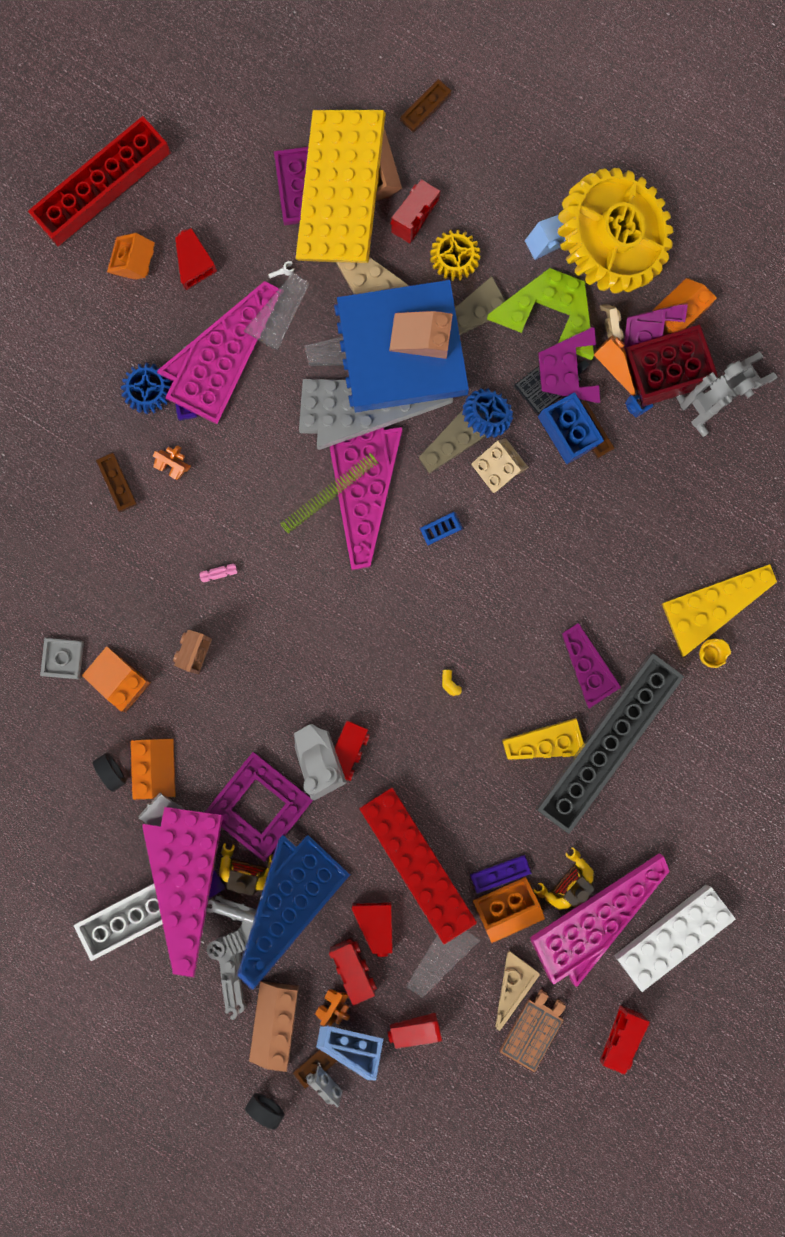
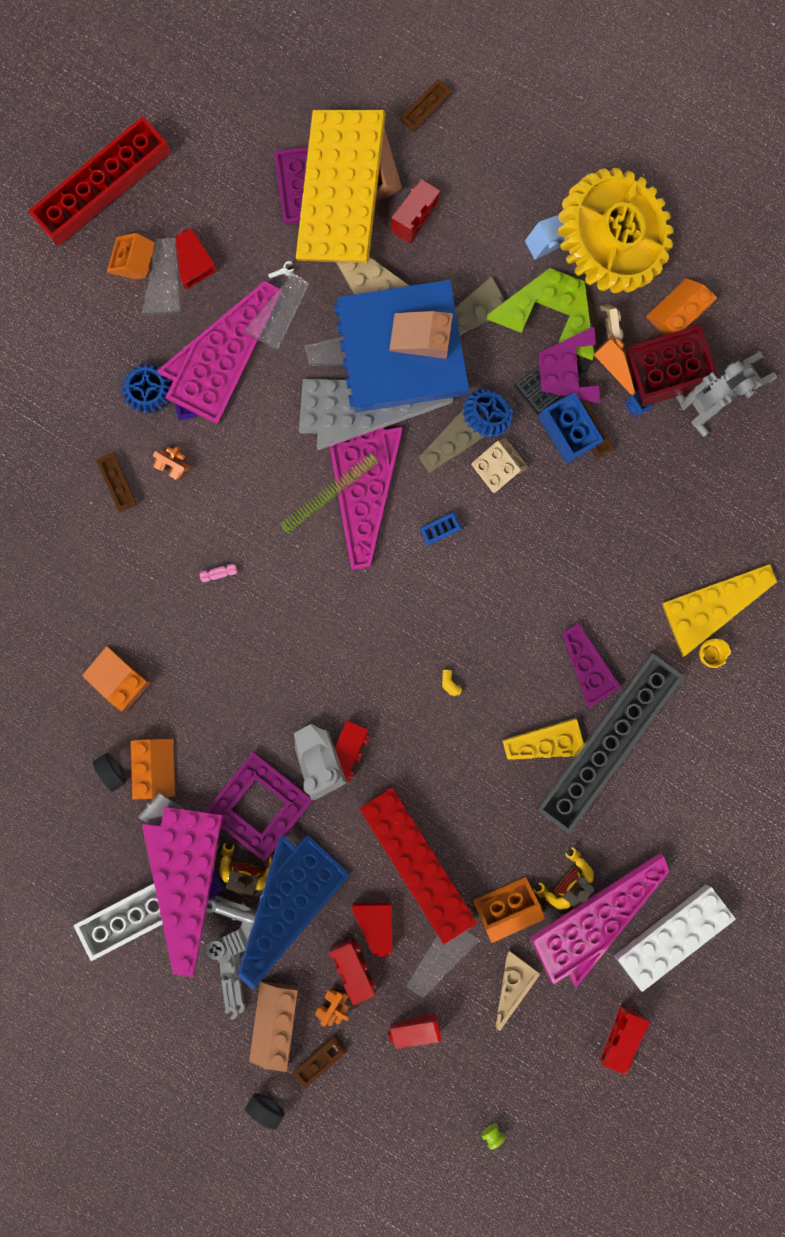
light grey tile [40,638,84,680] -> none
nougat slope [173,630,212,675] -> none
light grey hinge [306,1066,343,1107] -> none
light blue wedge [316,1026,383,1080] -> none
yellow gear [430,229,481,281] -> none
dark purple tile [470,855,532,894] -> none
nougat tile [500,989,566,1072] -> none
magenta wing [624,303,688,358] -> none
none -> clear wing [142,238,180,315]
none -> lime wheel [481,1123,506,1150]

